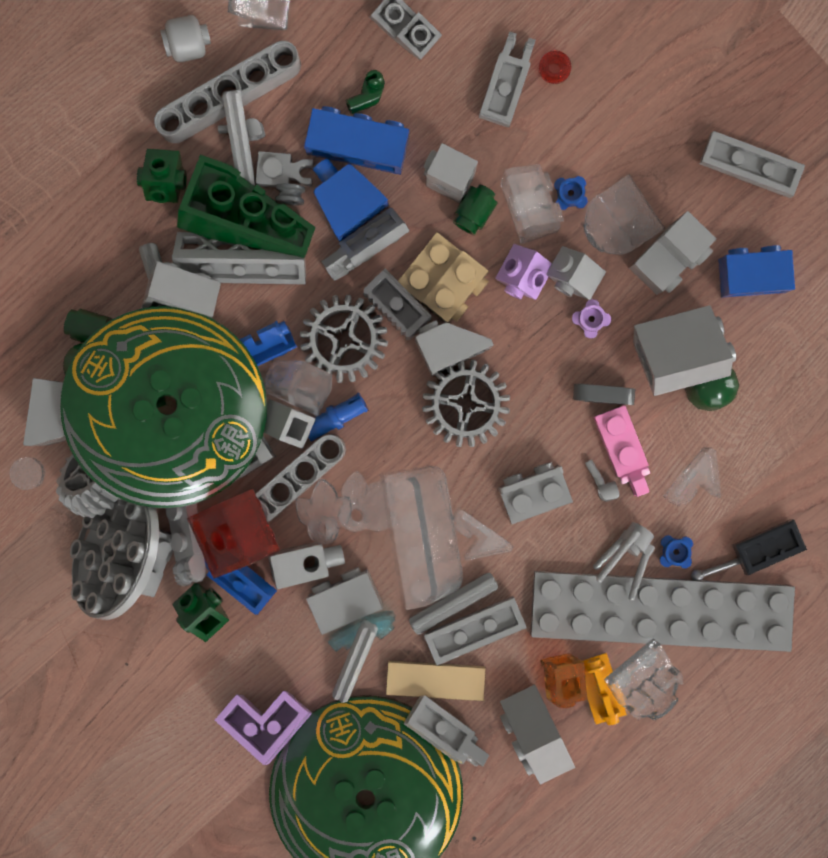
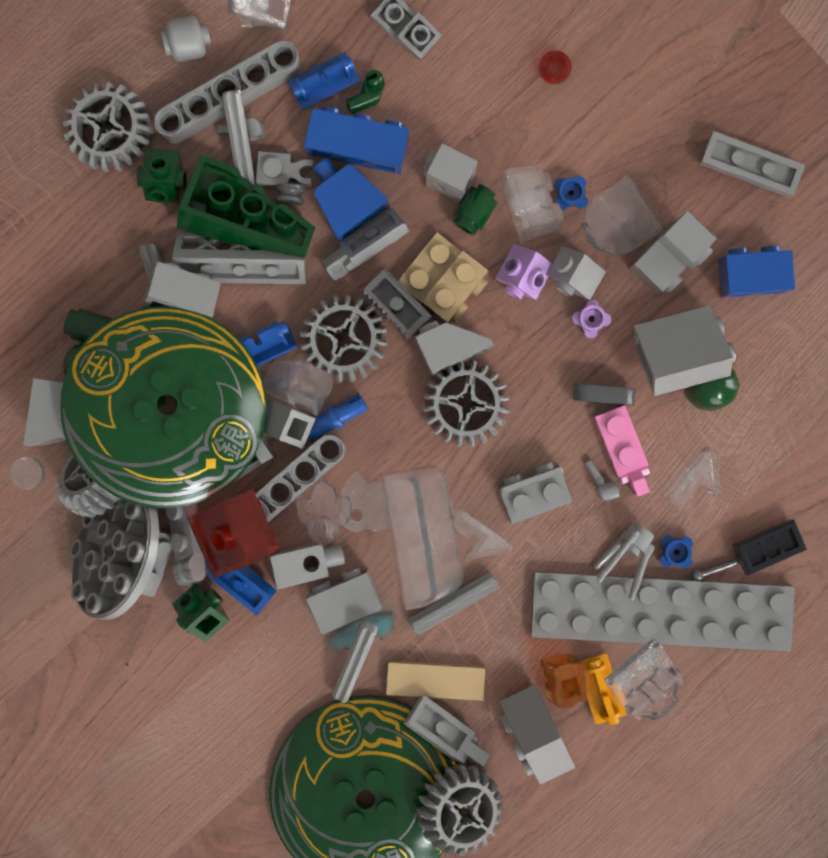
lavender brick [215,691,312,765] -> none
light grey plate [424,596,527,666] -> none
light grey hinge [479,31,536,128] -> none
none -> light grey gear [62,82,153,173]
none -> blue hinge [288,52,360,111]
none -> light grey gear [416,764,505,857]

